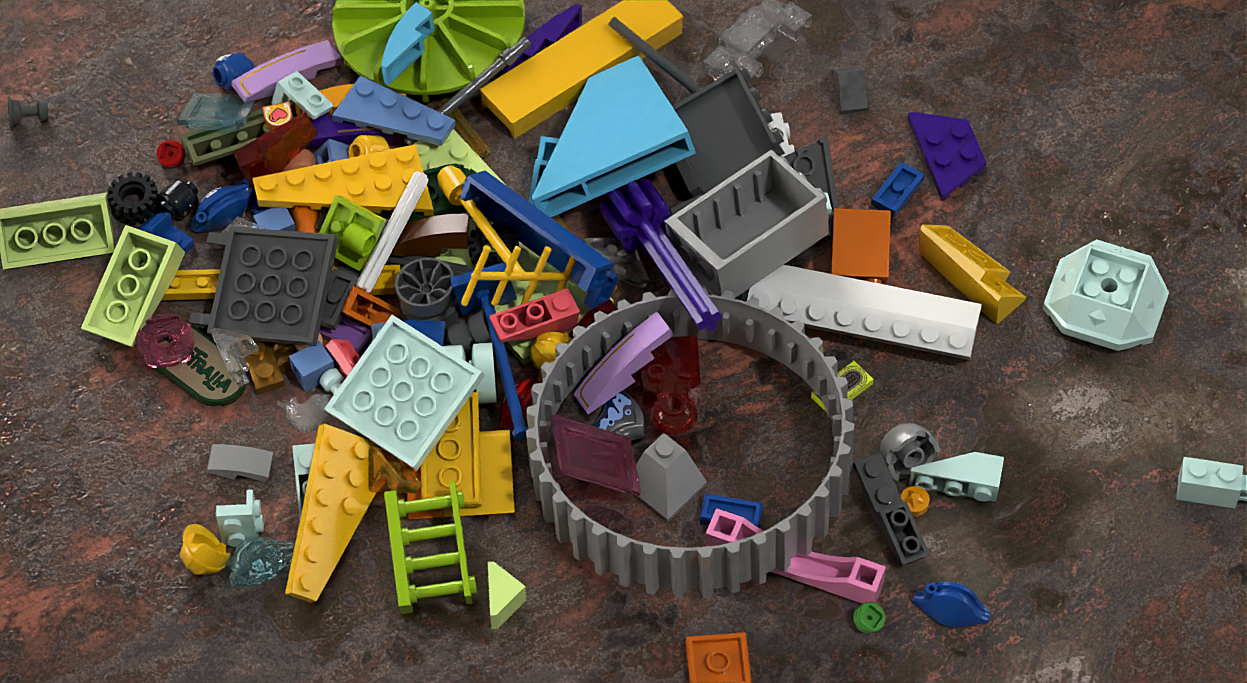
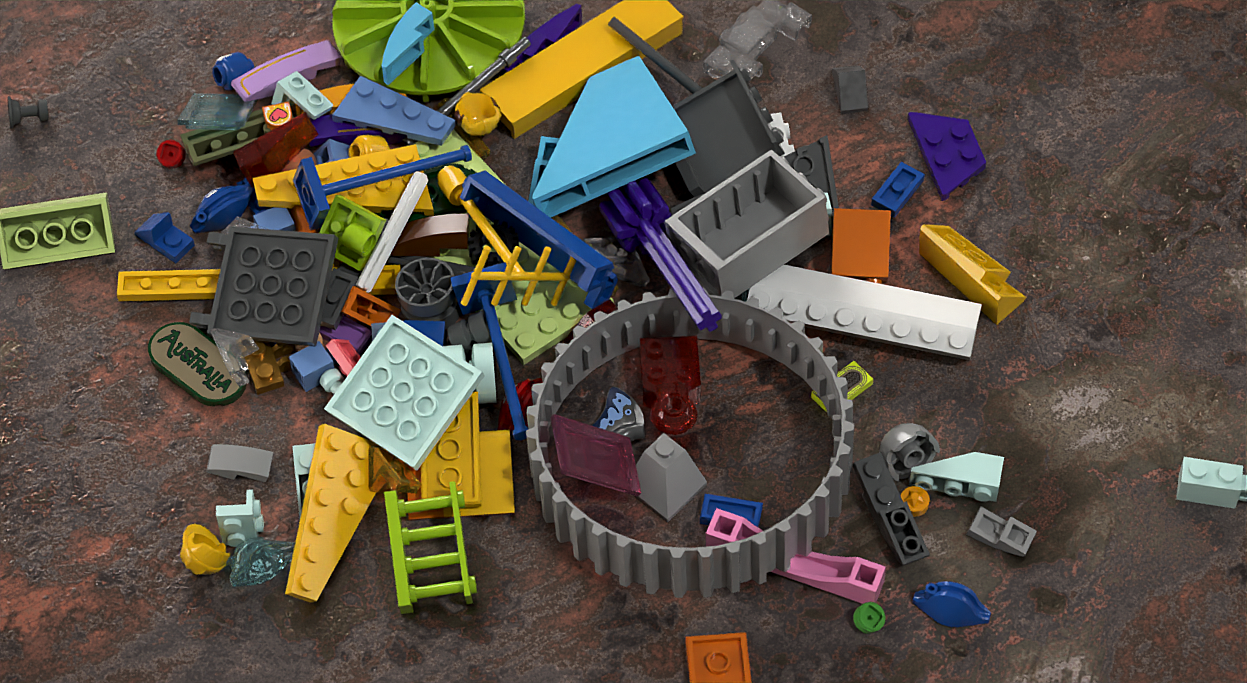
yellowish green slope [81,225,185,347] -> none
black tyre [107,172,159,225] -> none
clear pink plate [136,313,195,368] -> none
black head [157,179,199,220] -> none
clear piece [277,394,332,434] -> none
yellowish green slope [488,562,526,629] -> none
coral slope [489,288,580,342] -> none
yellow piece [530,331,572,383] -> none
lavender slope [574,312,674,415] -> none
light aqua piece [1043,239,1169,351] -> none
none -> blue tile [293,145,472,230]
none -> yellow hair [454,92,502,136]
none -> light grey slope [966,507,1037,557]

